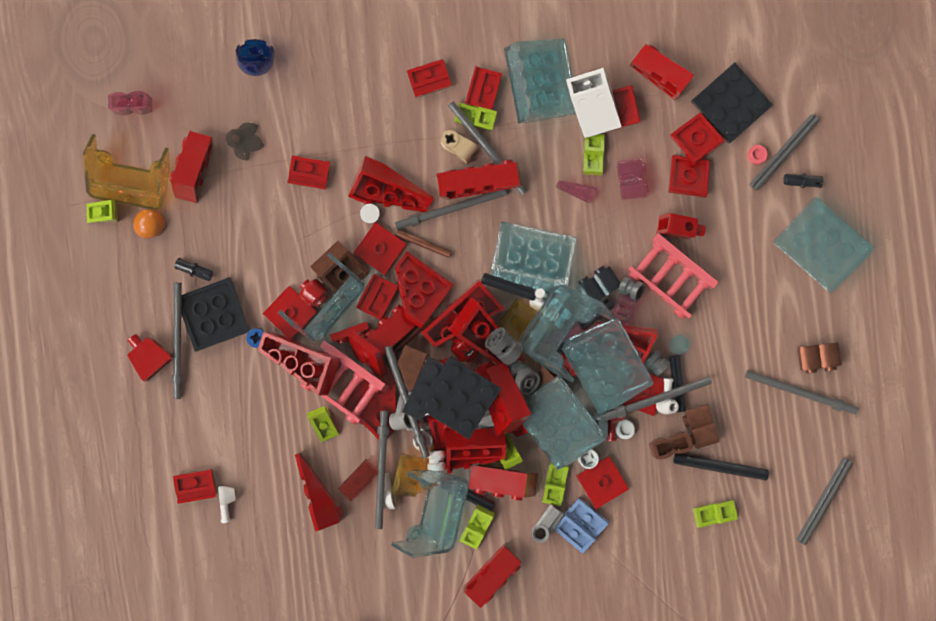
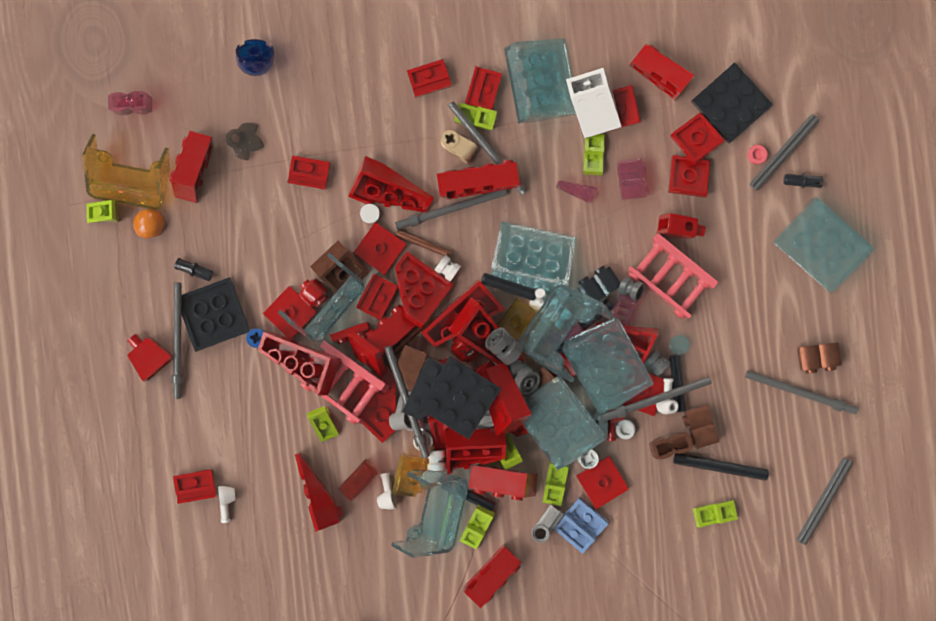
dark grey bar [375,411,390,529] -> none
none -> white wheel [435,255,461,281]

